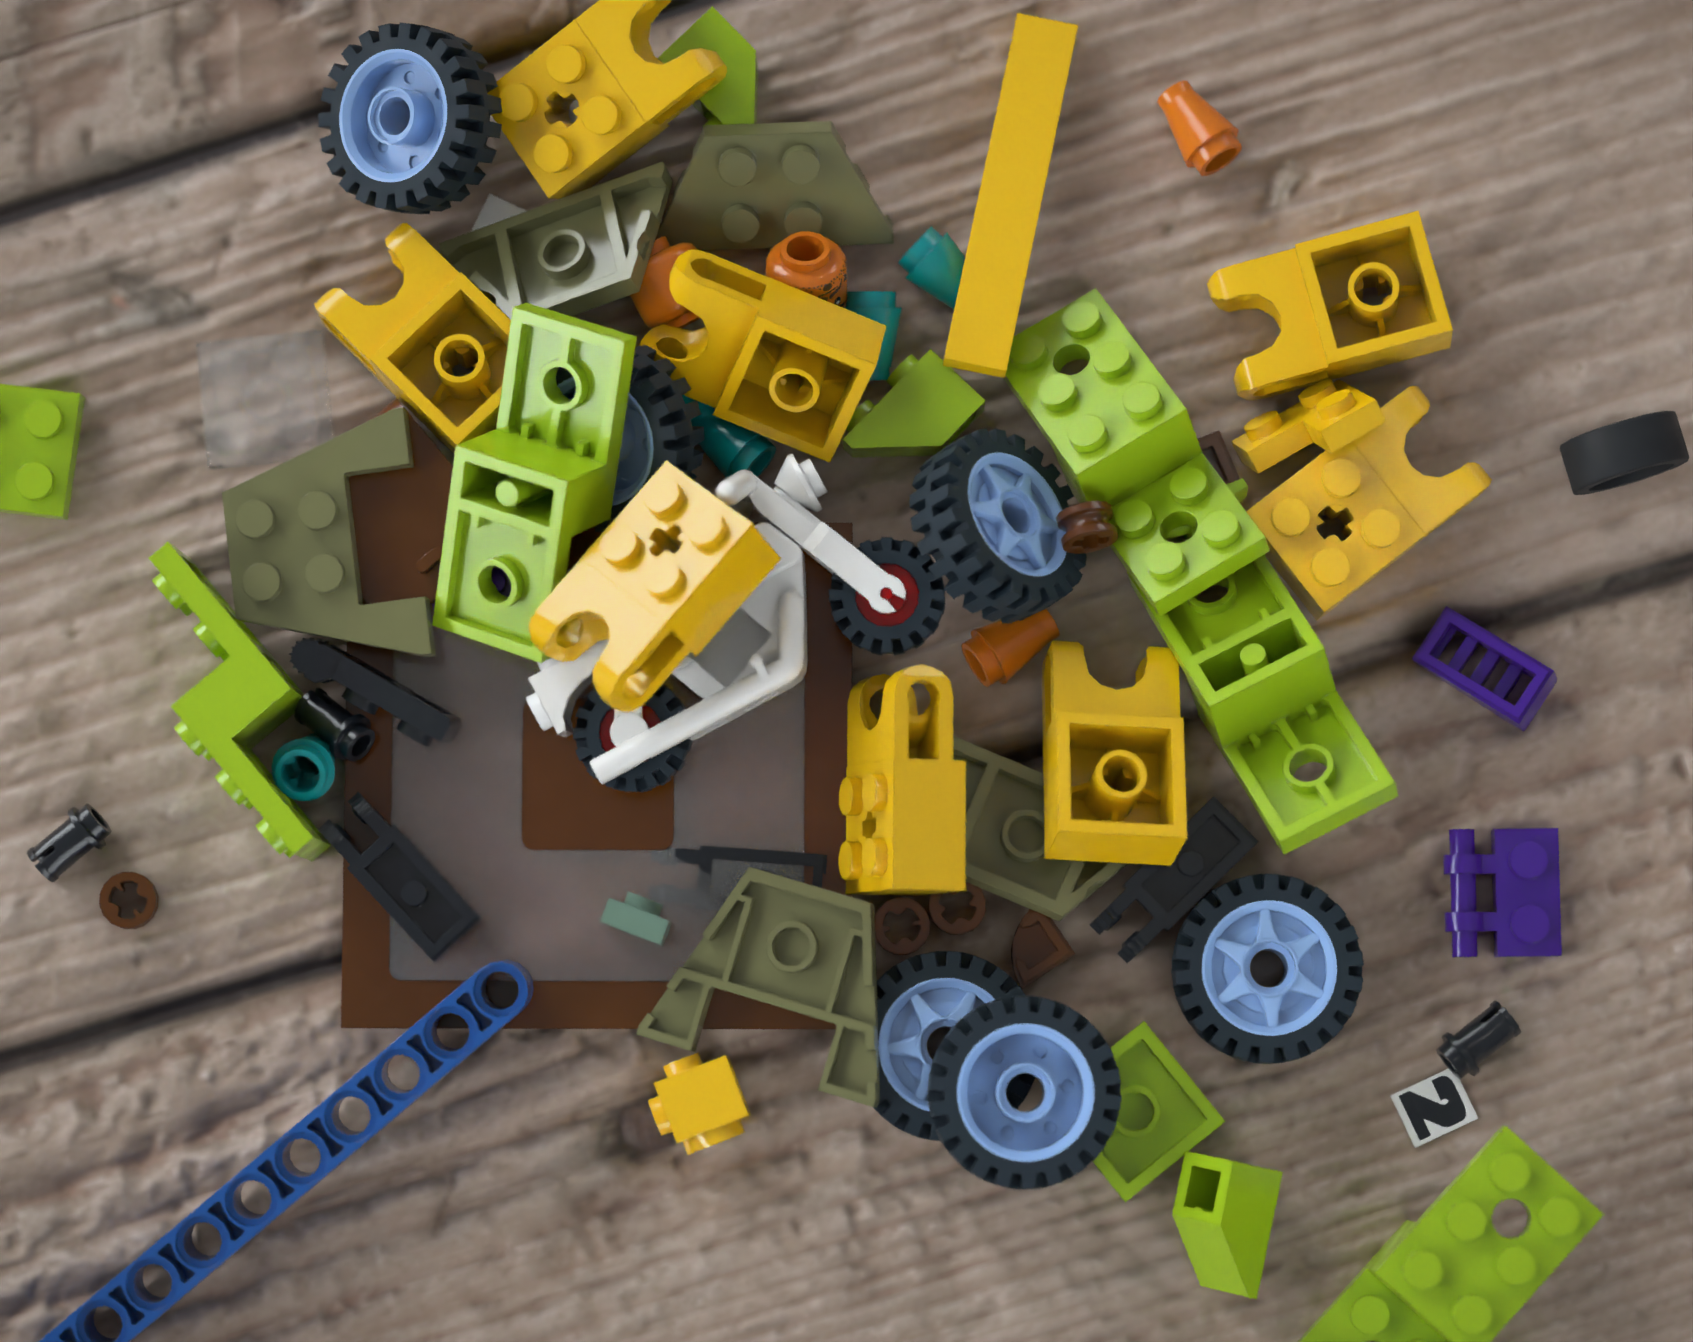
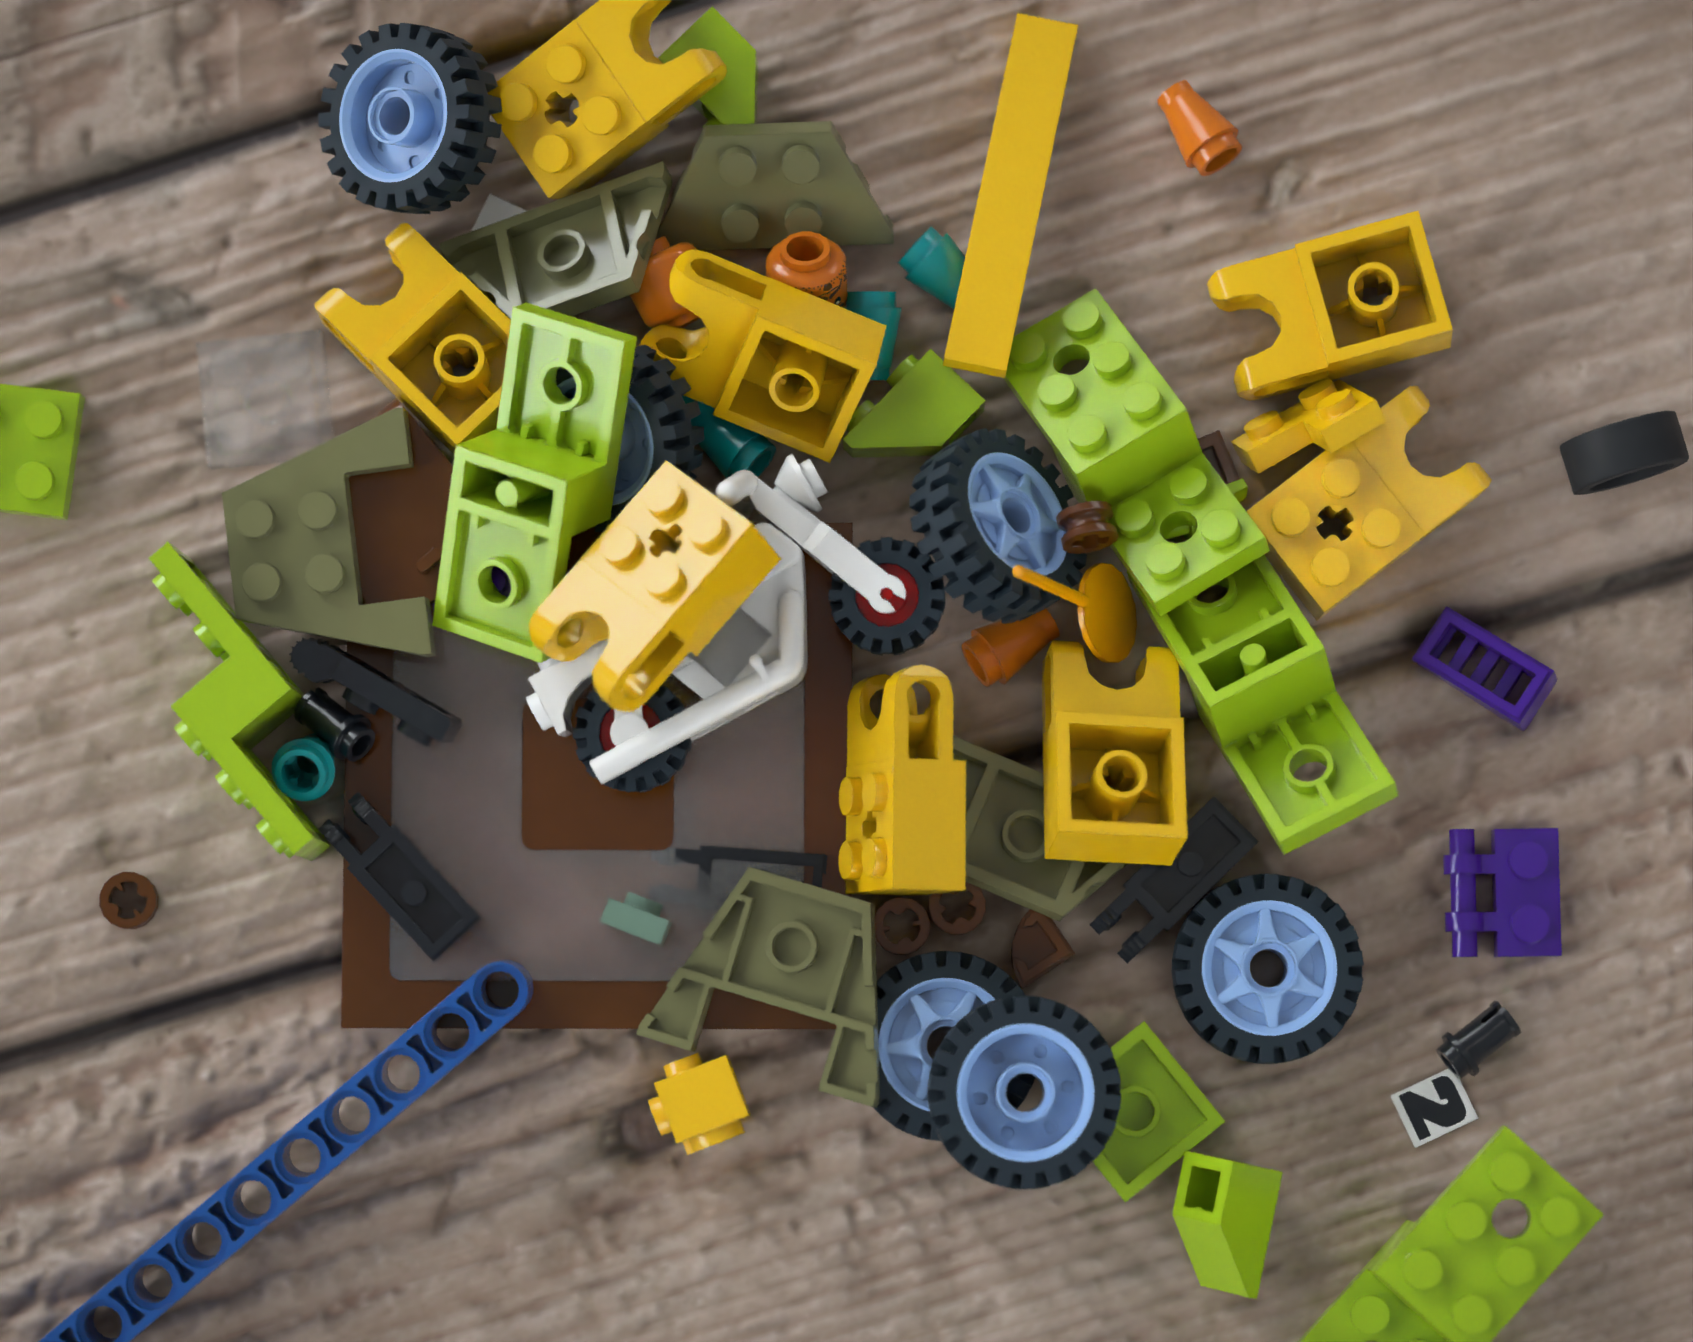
black pin [27,804,112,882] -> none
none -> light orange piece [1012,563,1137,663]

